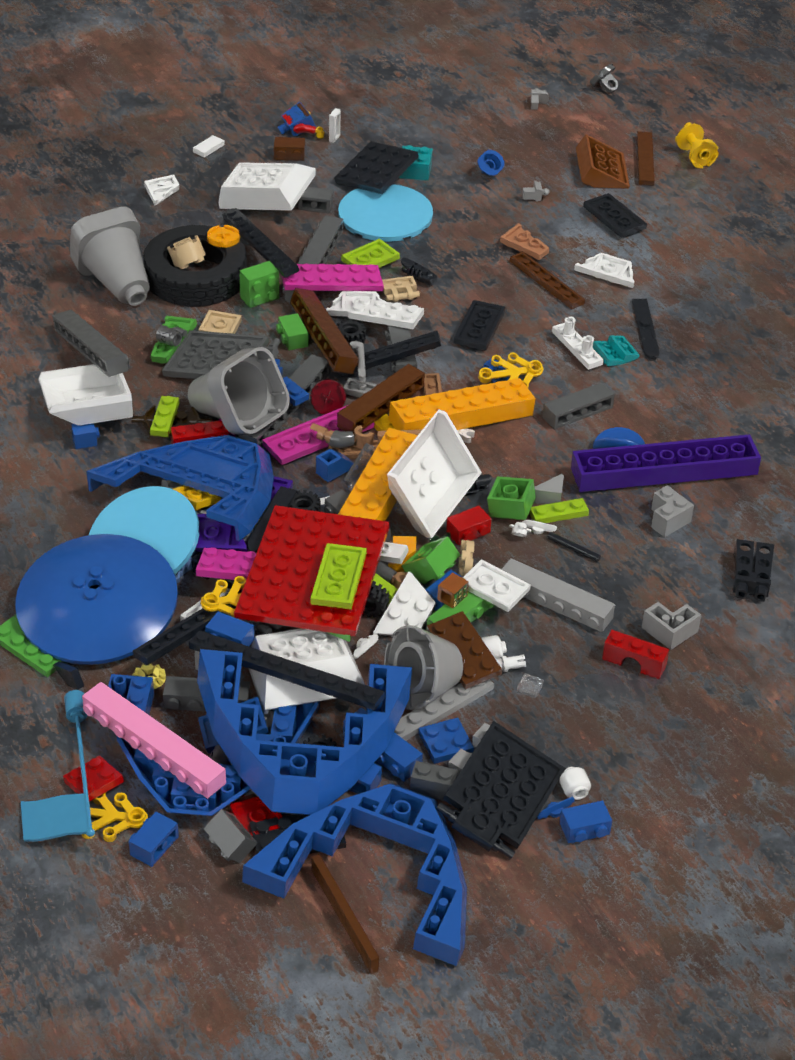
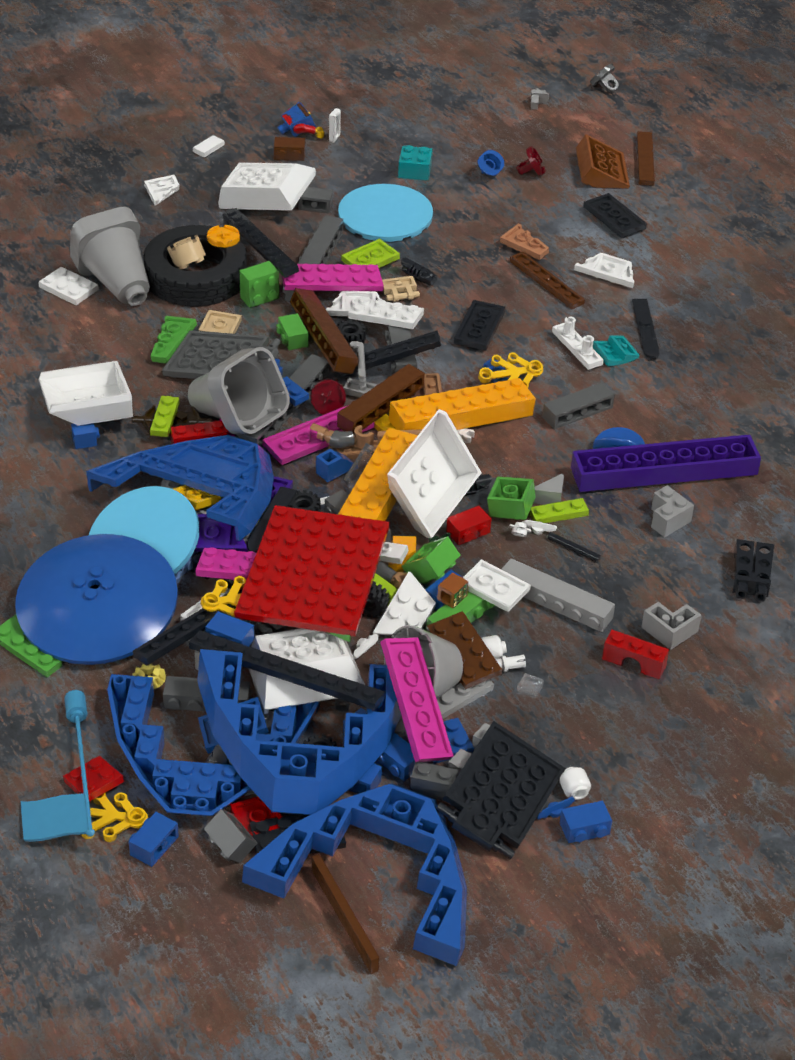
dark grey brick [52,310,129,377] -> none
black tile [53,661,84,690] -> none
bright pink brick [82,682,226,799] -> none
flat silver piece [156,325,187,346] -> none
lime plate [311,543,367,610] -> none
black plate [334,141,419,194] -> none
tan plate [457,540,474,577] -> none
light grey piece [522,181,550,202] -> none
yellow piece [675,122,719,169] -> none
none -> white plate [38,267,99,305]
none -> dark pink plate [380,637,453,762]
none -> dark red tile [516,146,546,176]

